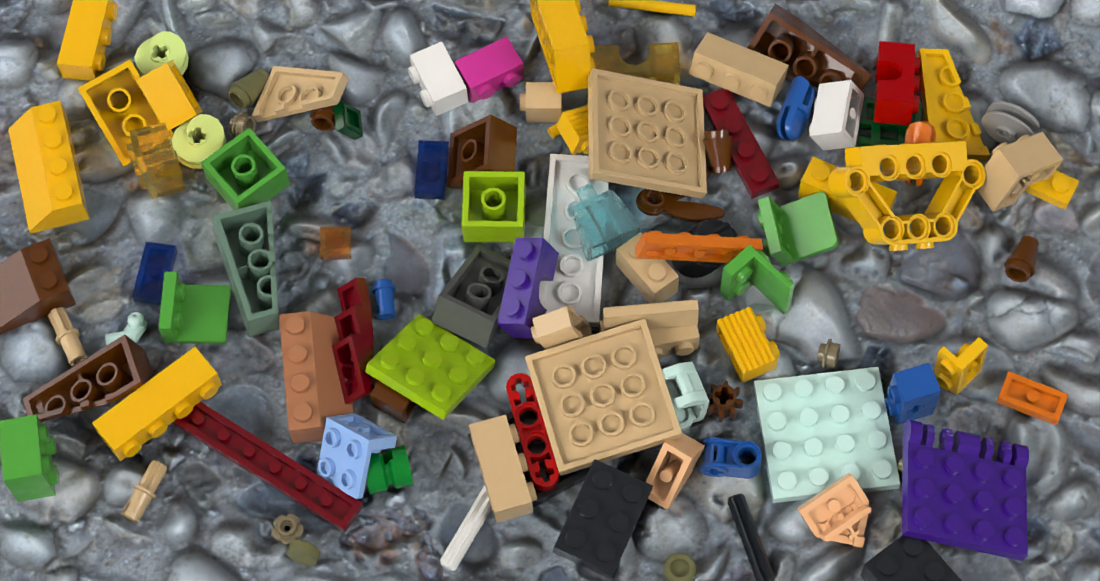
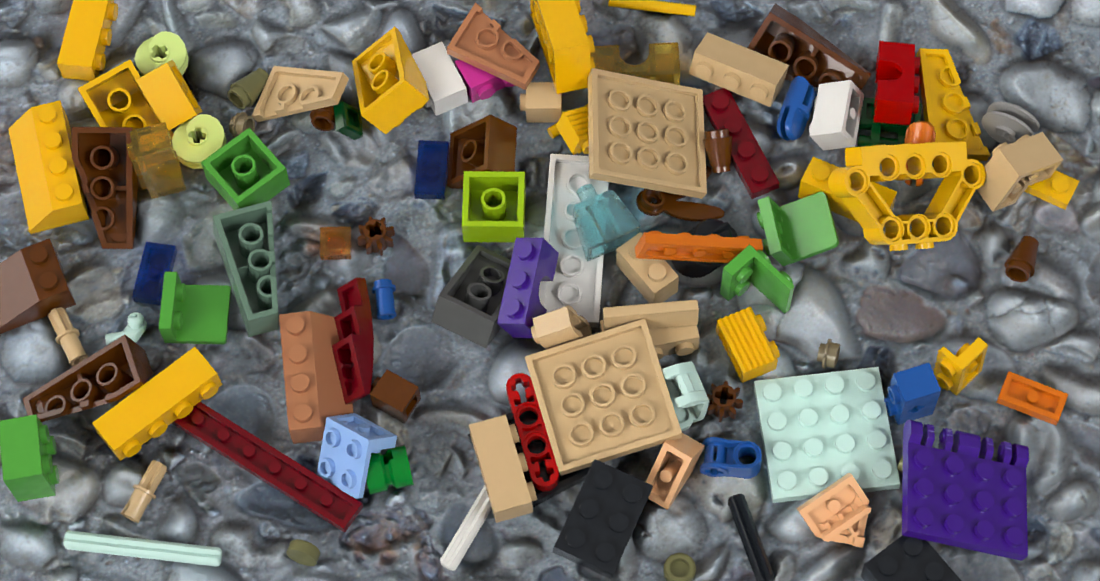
dark tan plate [272,514,304,544] -> none
lime plate [365,314,496,420] -> none
none -> light aqua axle [63,530,222,566]
none -> reddish brown wedge [72,127,140,249]
none -> yellow slope [352,26,429,135]
none -> reddish brown gear [357,217,395,256]
none -> nougat wing [447,2,540,90]

